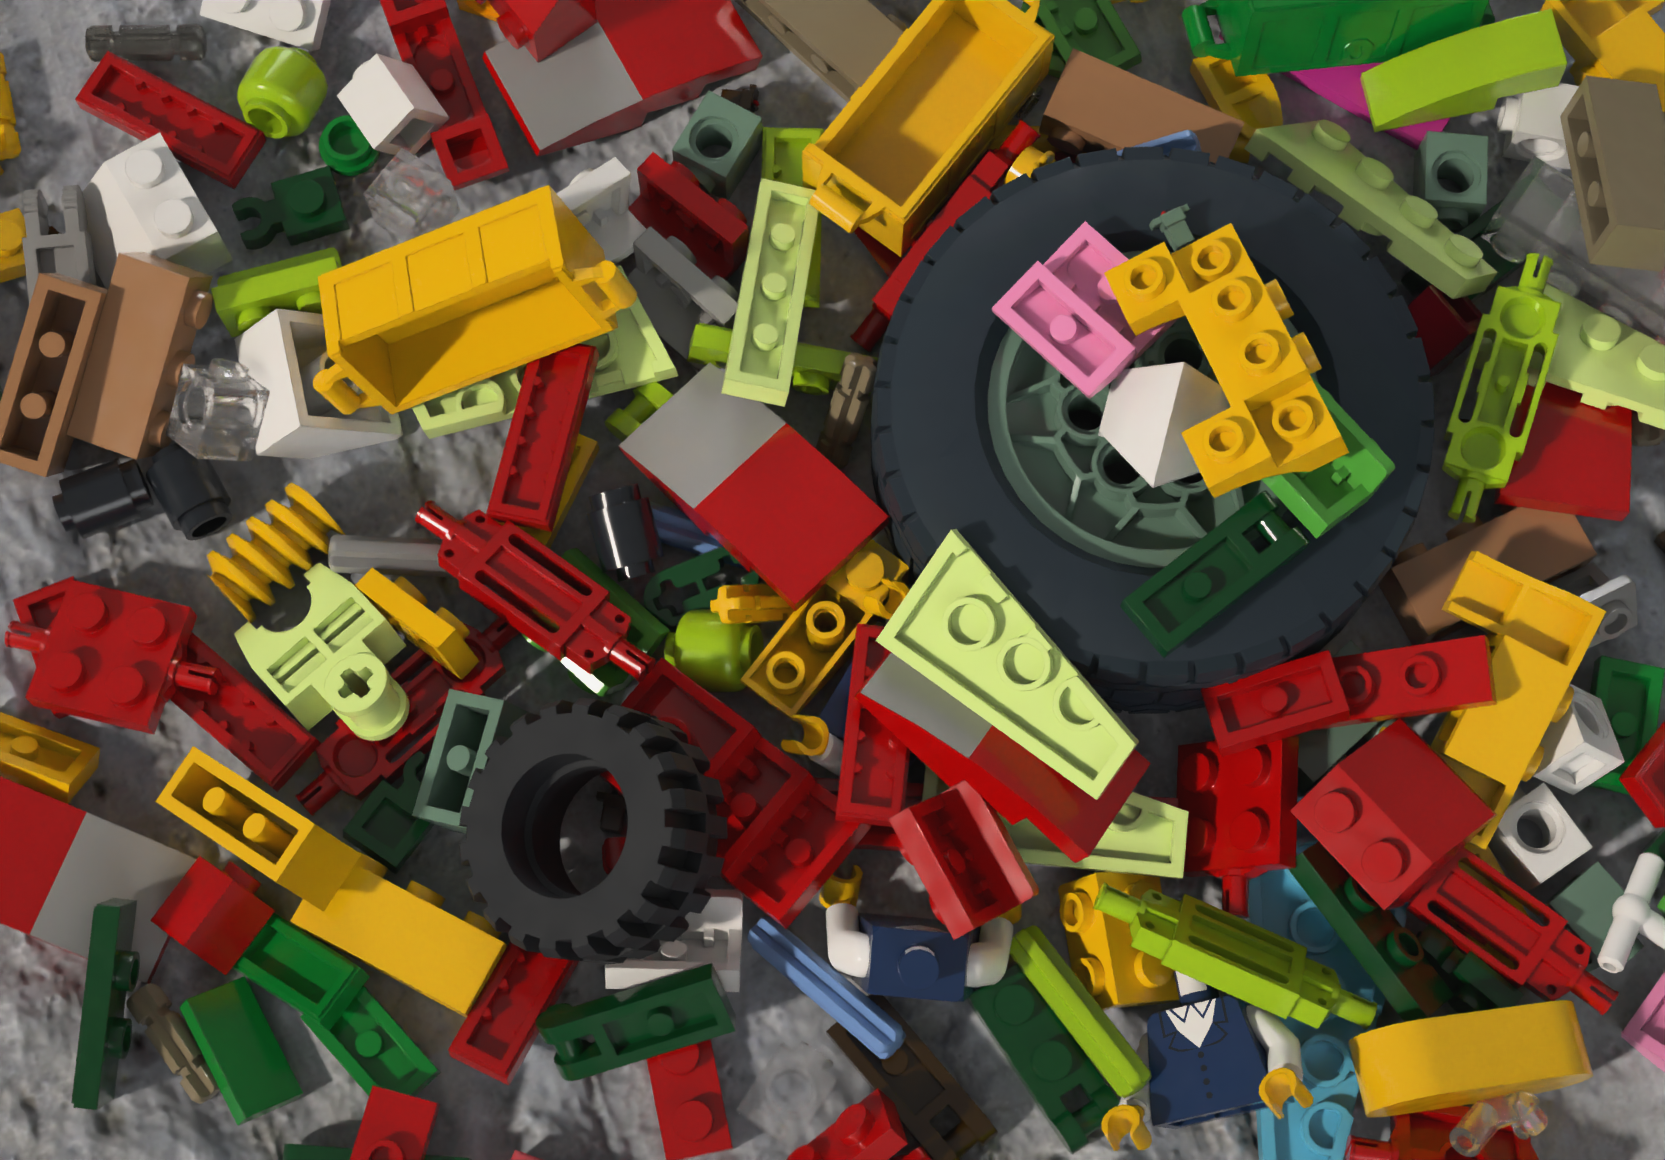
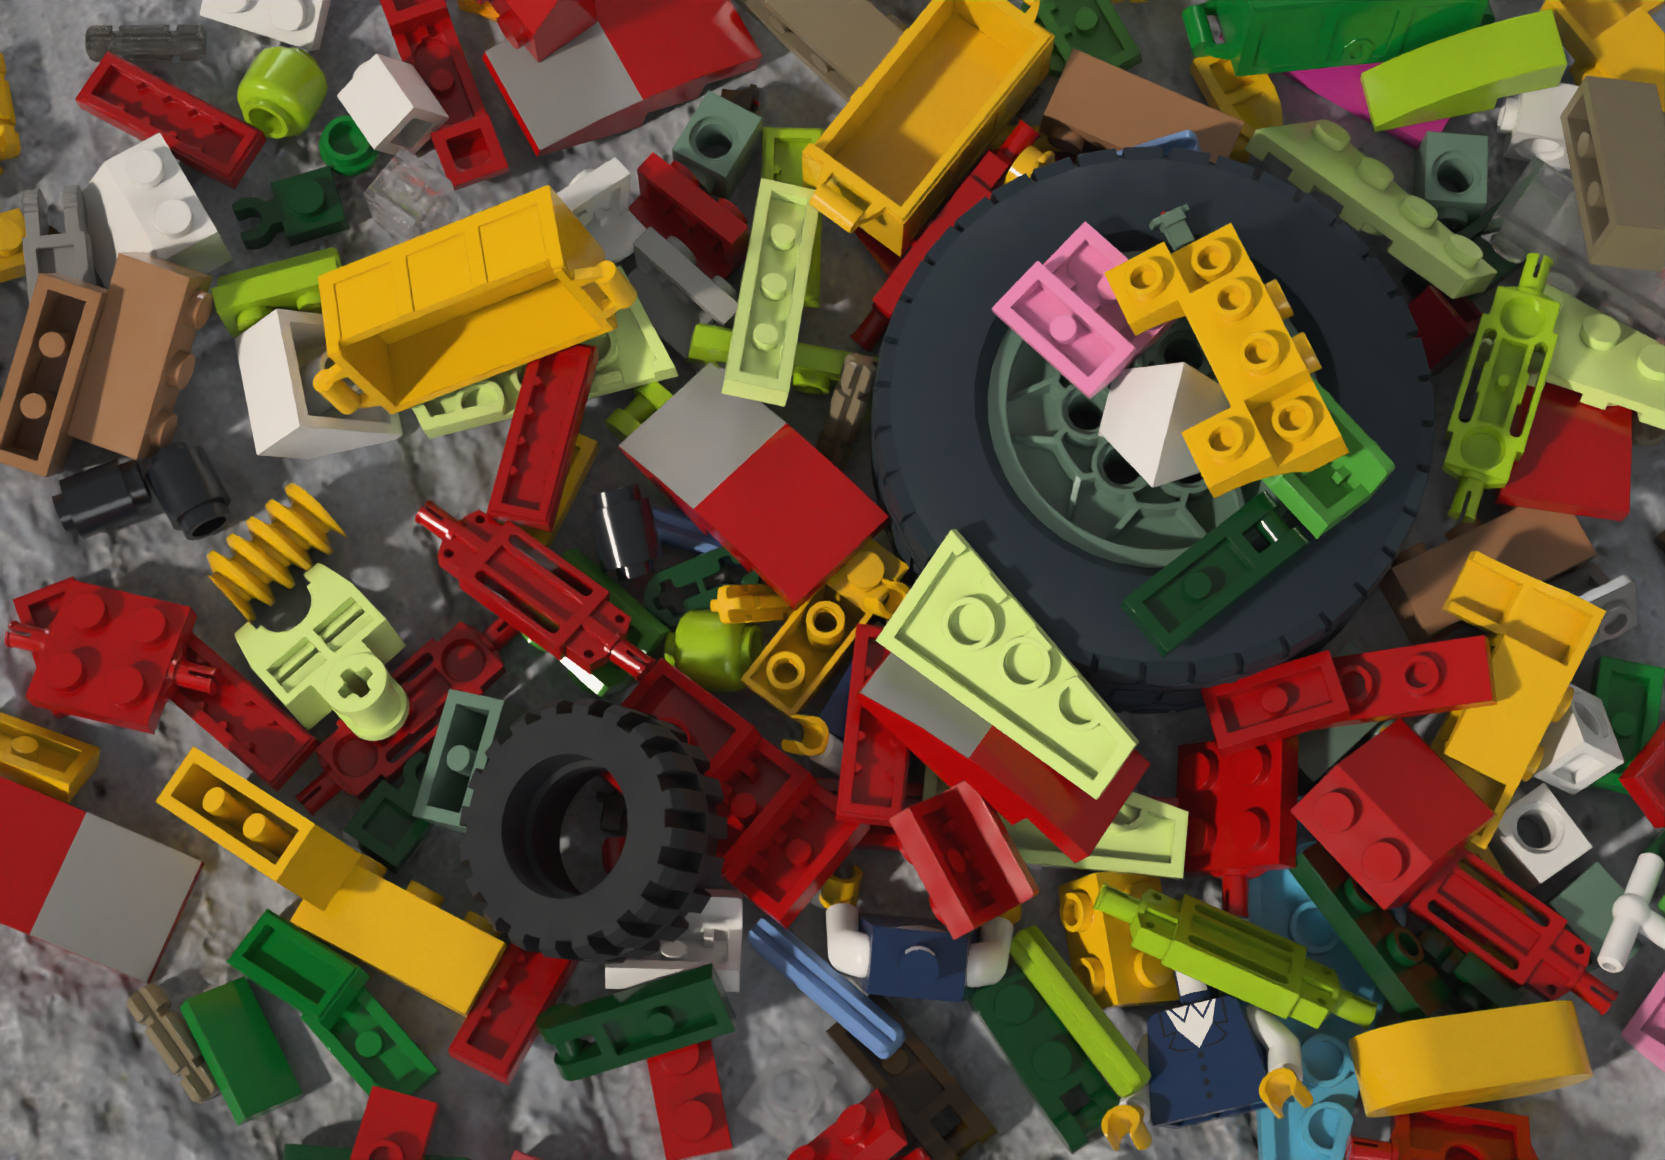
dark green plate [71,898,140,1110] -> none
red brick [150,856,275,975] -> none
clear brick [166,358,270,461] -> none
light grey axle [328,535,518,578] -> none
yellow plate [354,567,479,680] -> none
clear arm [1449,1090,1548,1157] -> none

